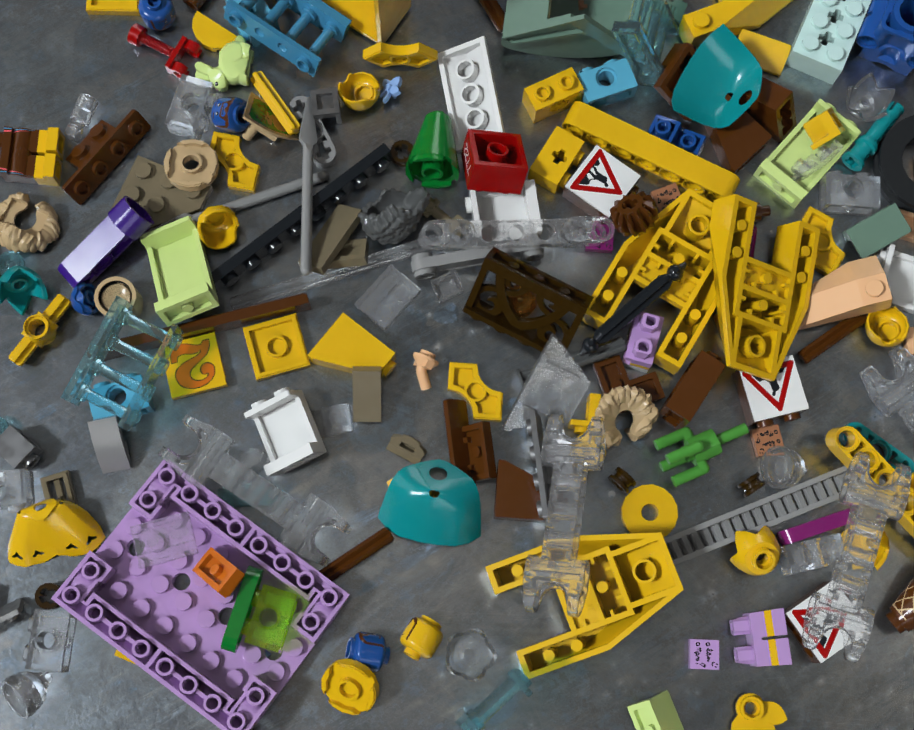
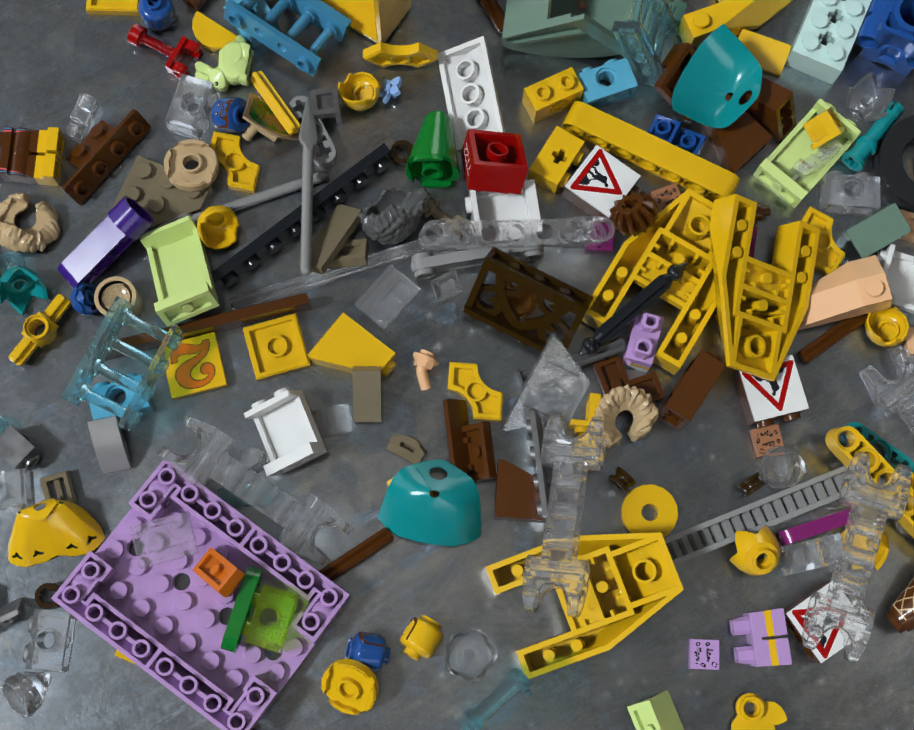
bright green plant [653,423,749,487] -> none

